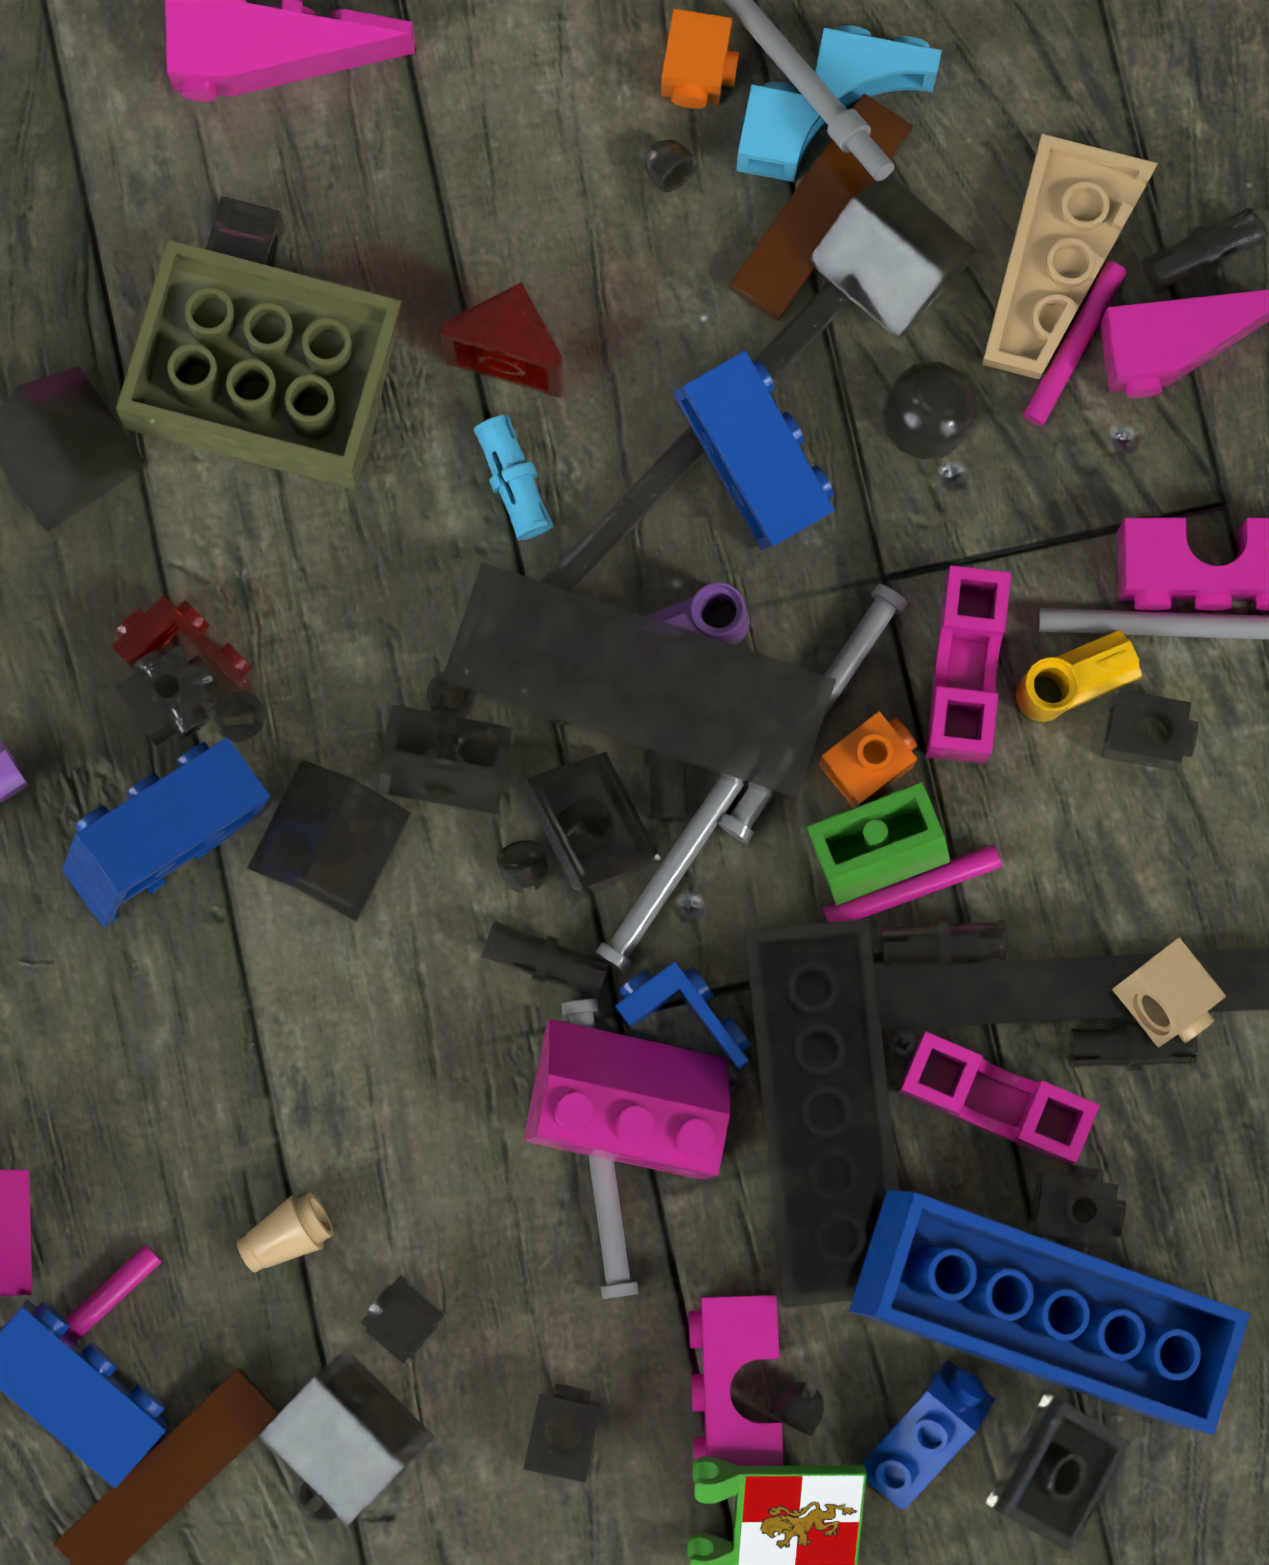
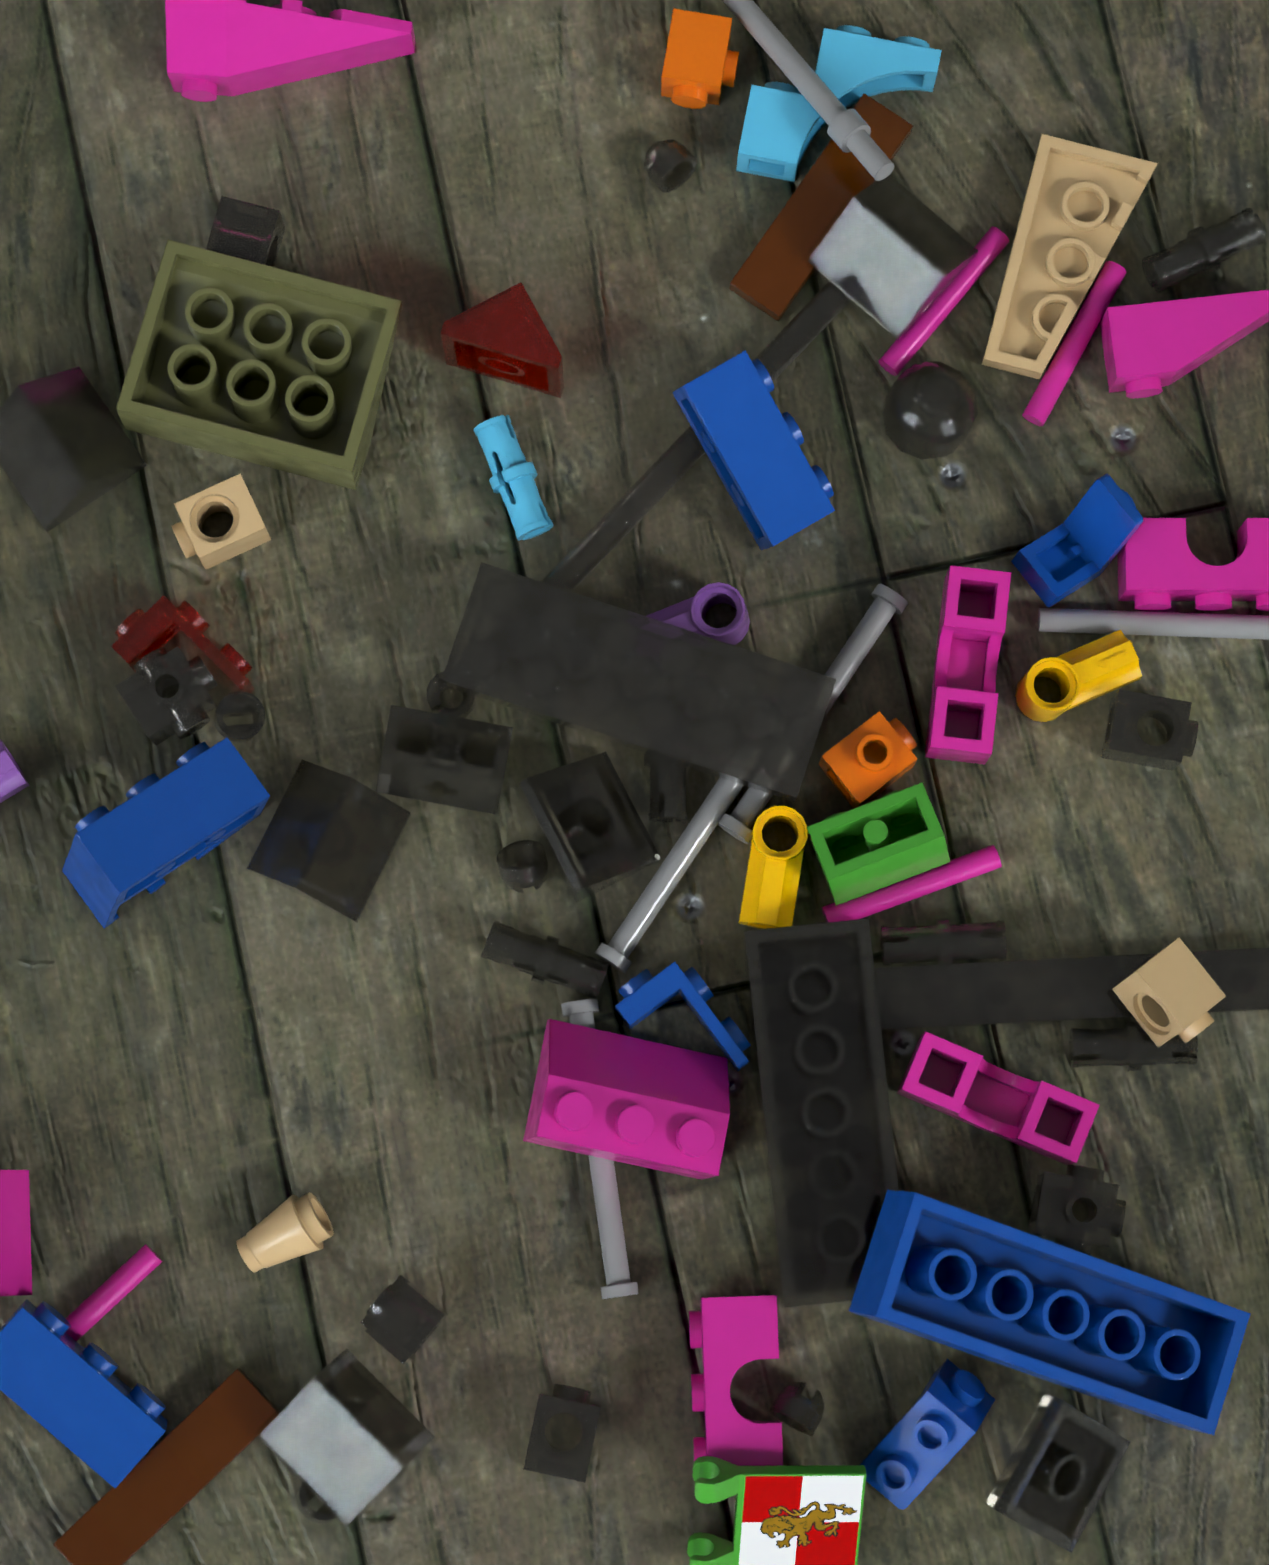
none -> tan brick [171,473,271,570]
none -> yellow piece [738,806,808,932]
none -> dark pink bar [878,226,1010,376]
none -> blue bracket [1011,474,1143,608]

